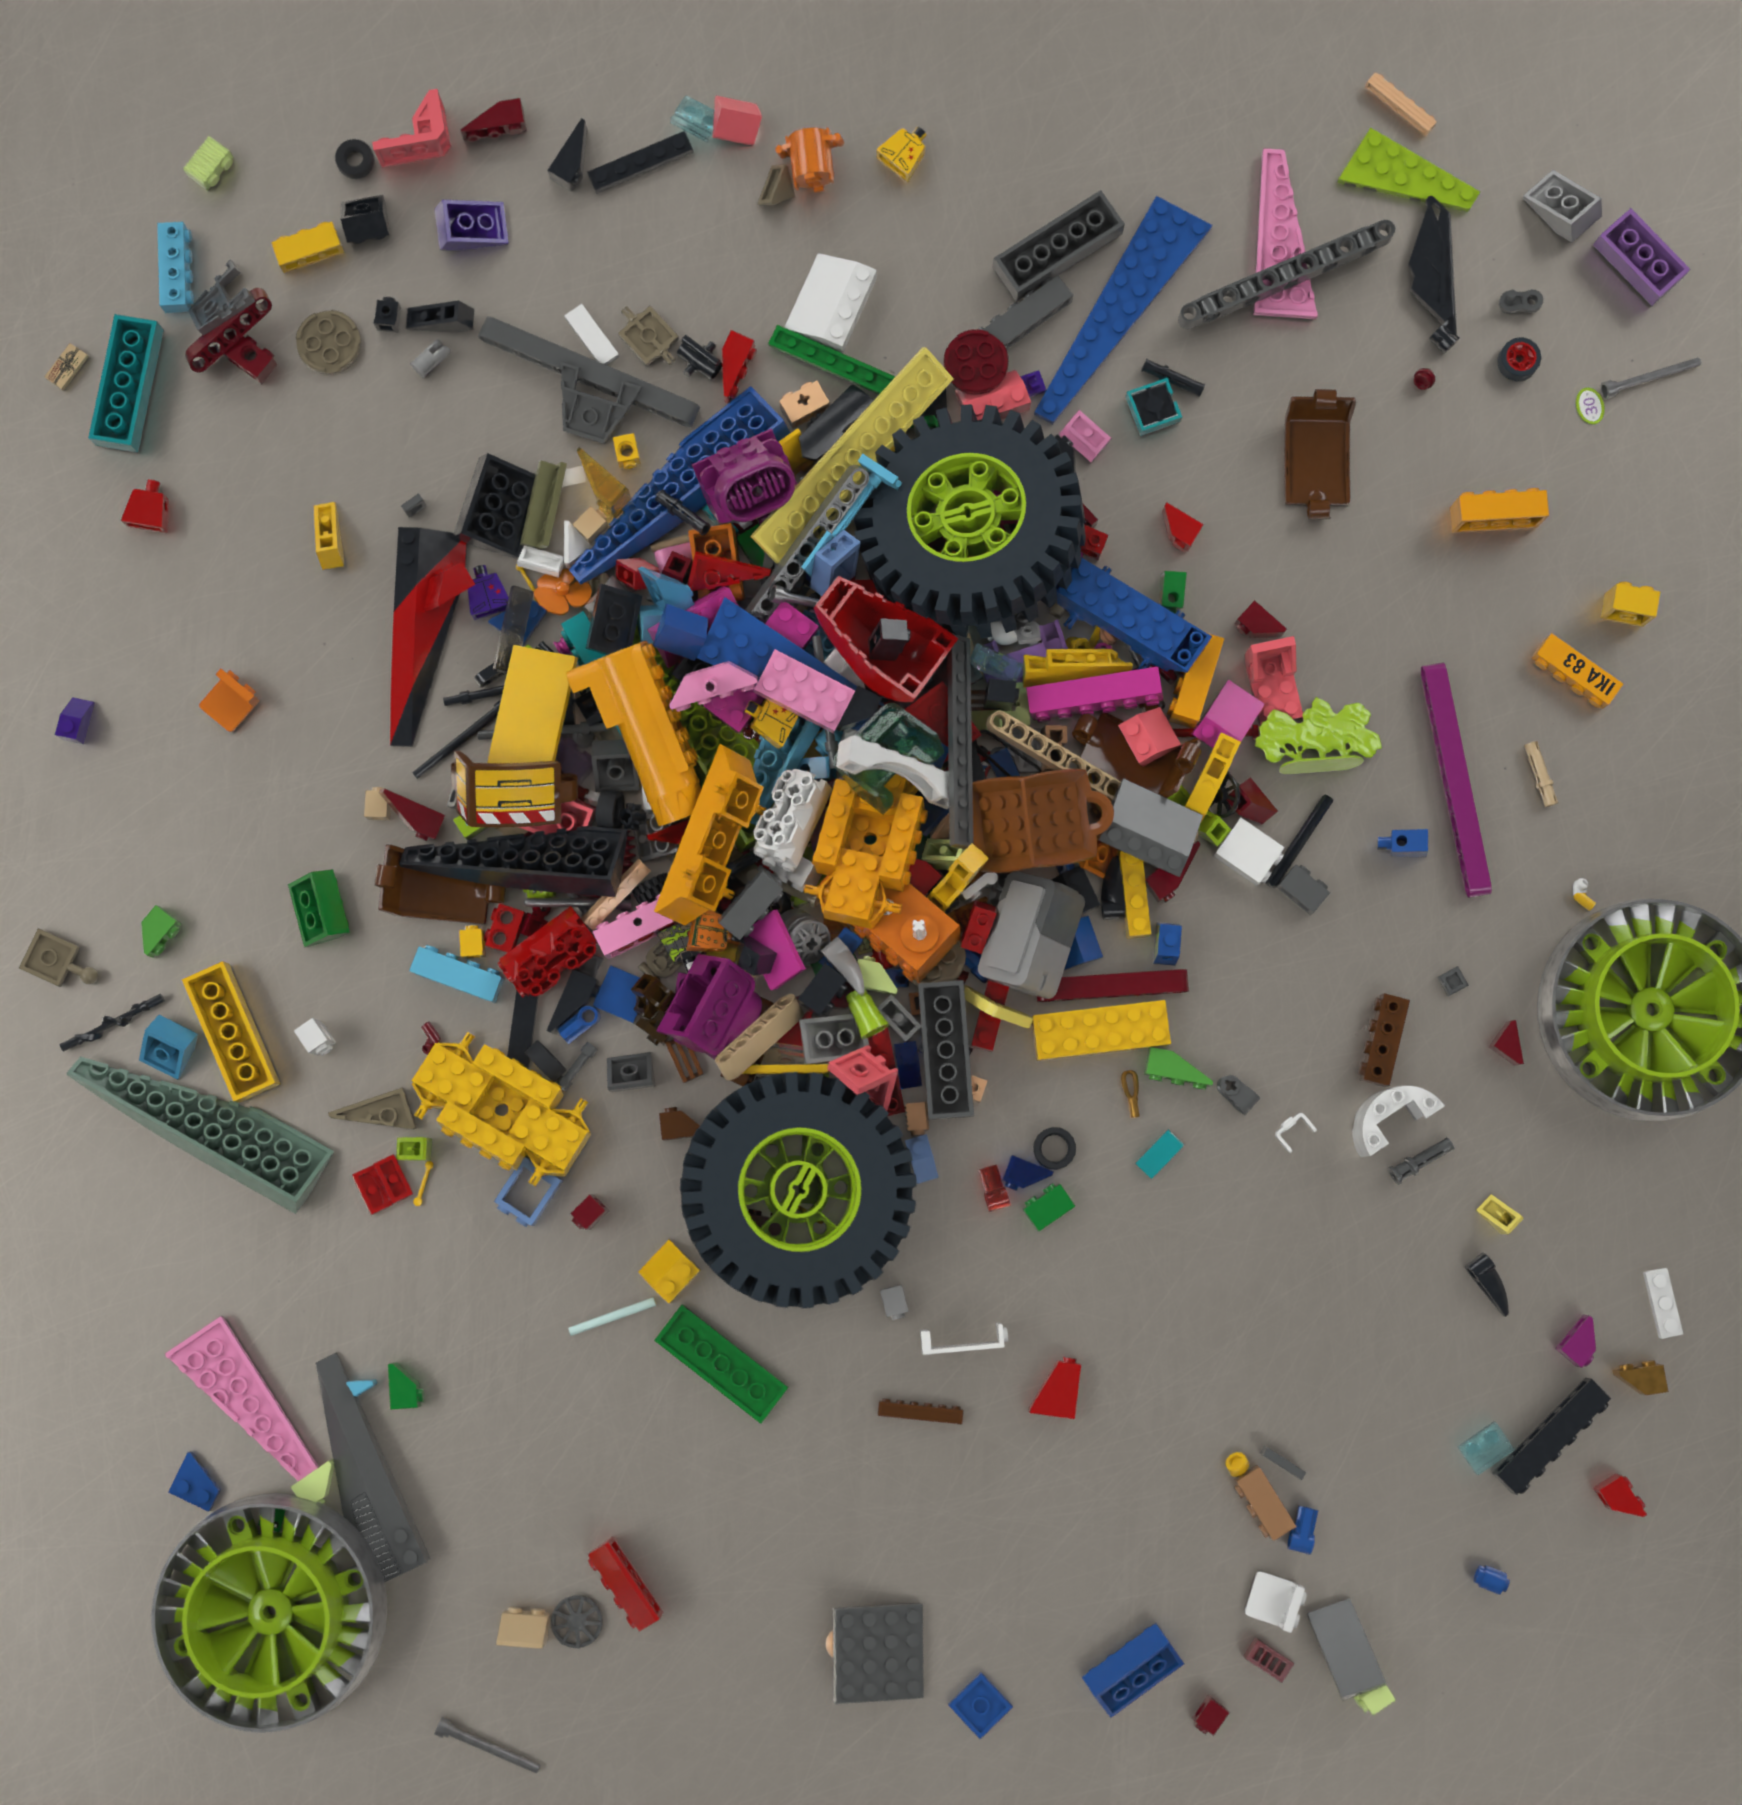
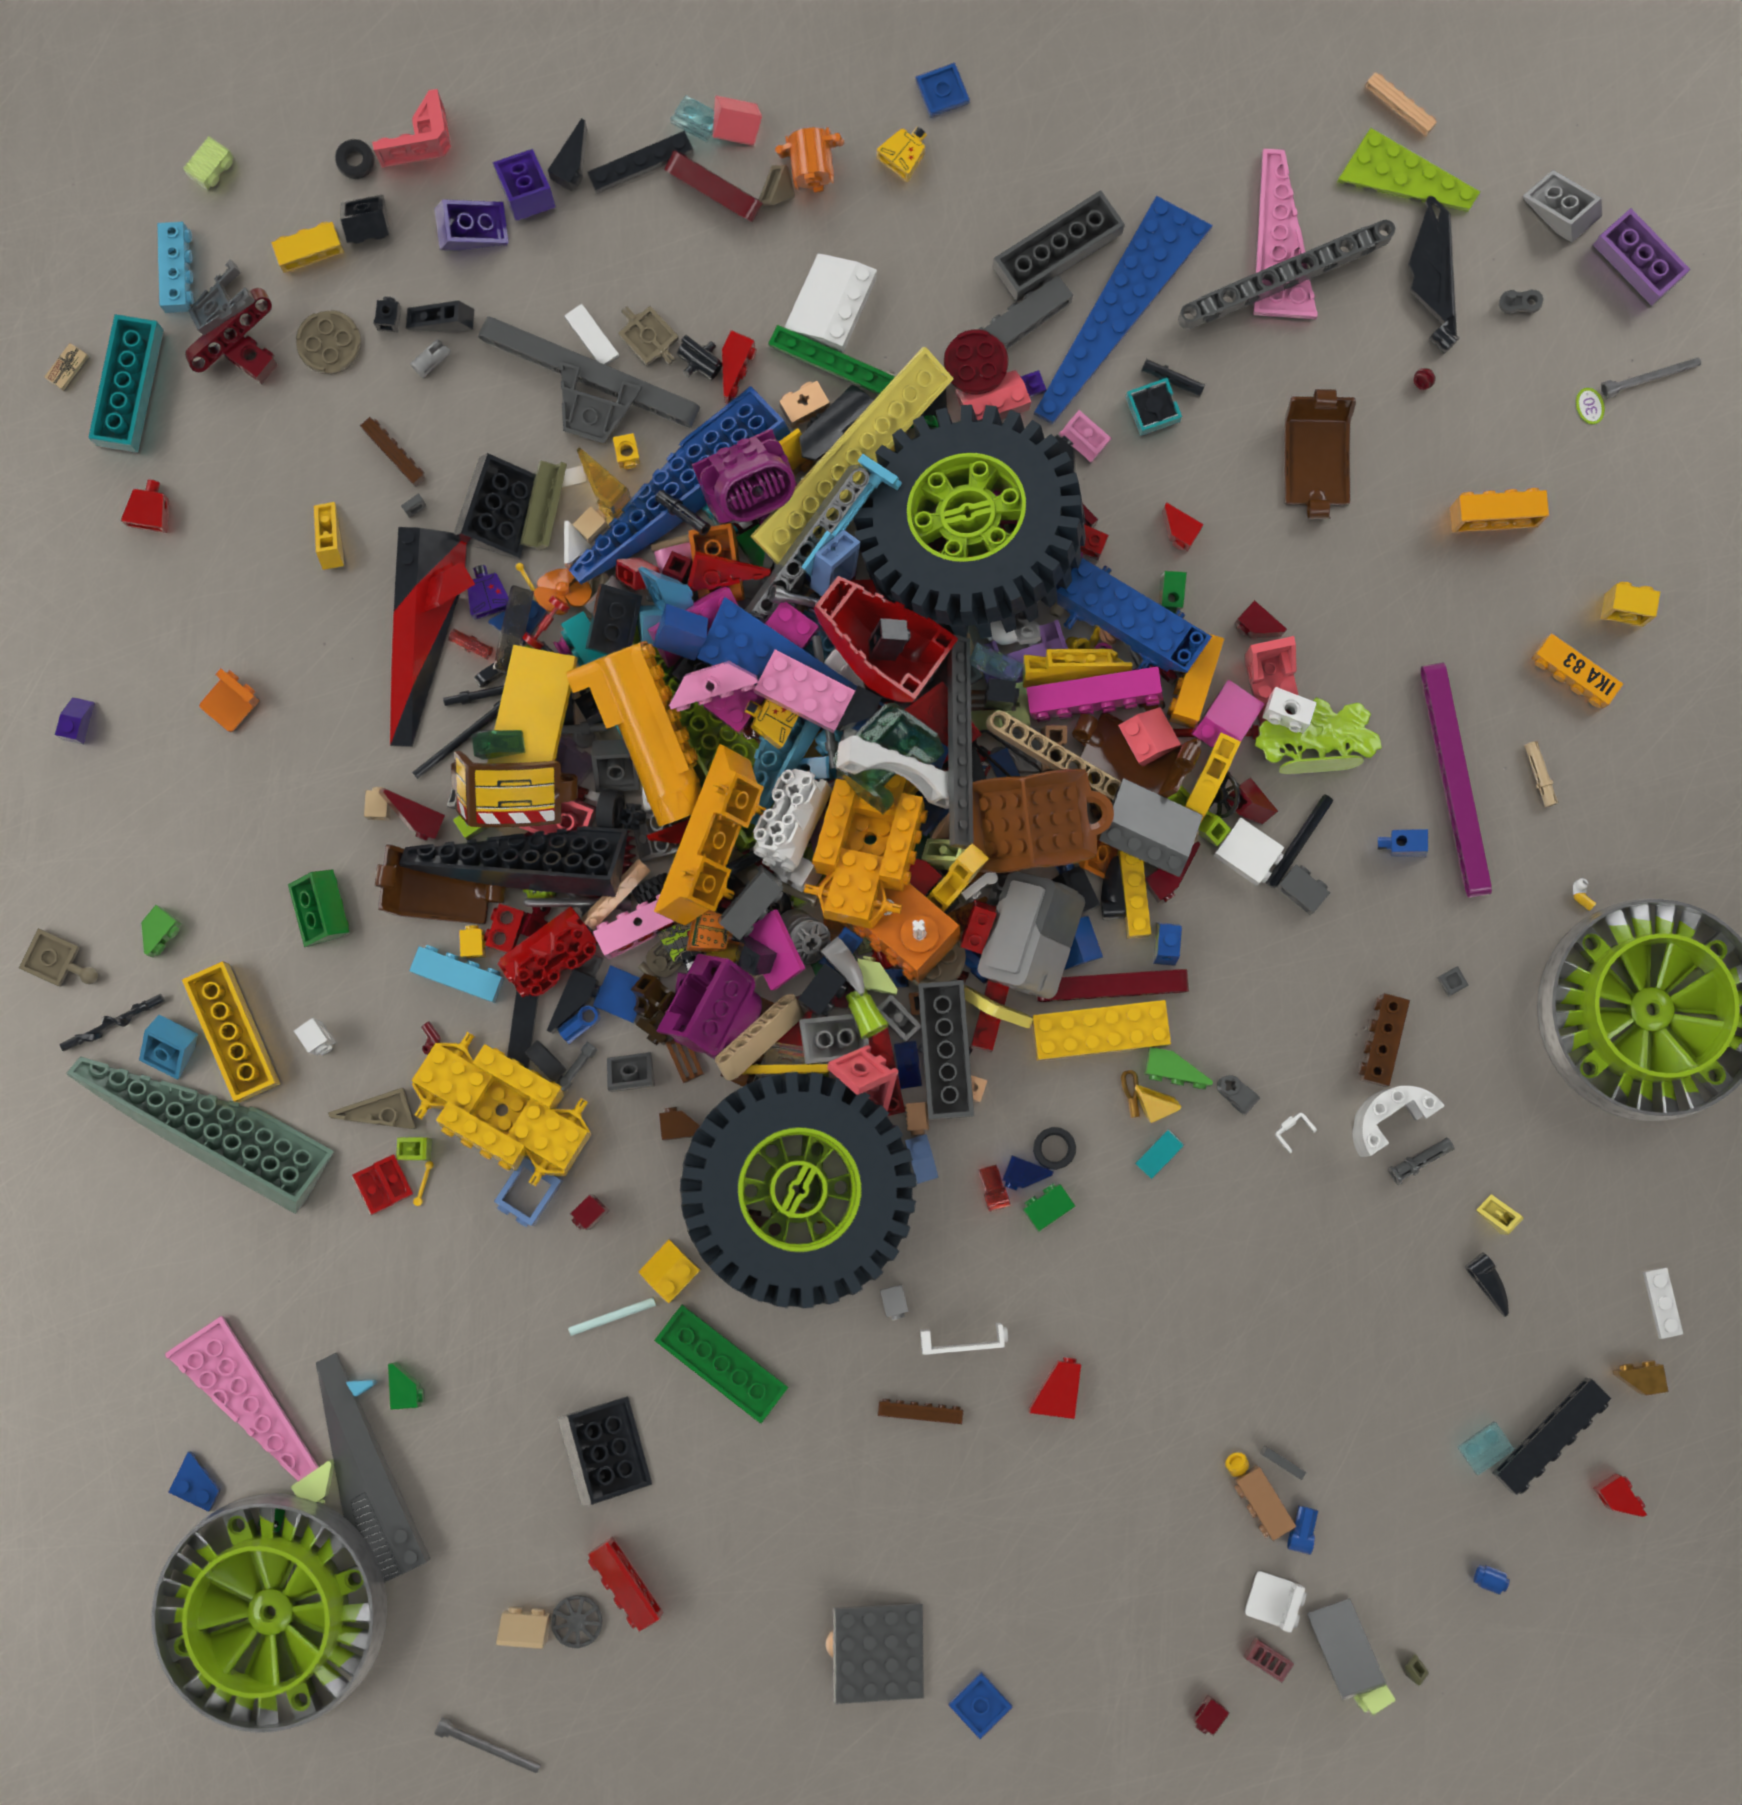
dark red slope [460,98,527,142] -> none
white tile [517,546,564,578] -> none
blue slope [1082,1623,1184,1718] -> none
dark red slope [1489,1020,1524,1066] -> none
wheel [1497,337,1542,381] -> none
magenta slope [1555,1314,1596,1368] -> none
none -> reddish brown piece [360,417,425,487]
none -> clear red pin [448,628,493,660]
none -> clear green slope [471,730,525,760]
none -> dark purple slope [493,149,556,221]
none -> red wheel [522,595,570,650]
none -> black slope [558,1396,652,1506]
none -> dark red beam [664,150,763,222]
none -> blue tile [915,63,970,118]
none -> yellow slope [1134,1084,1182,1123]
none -> white brick [1262,687,1317,733]
none -> olive slope [1405,1654,1429,1686]

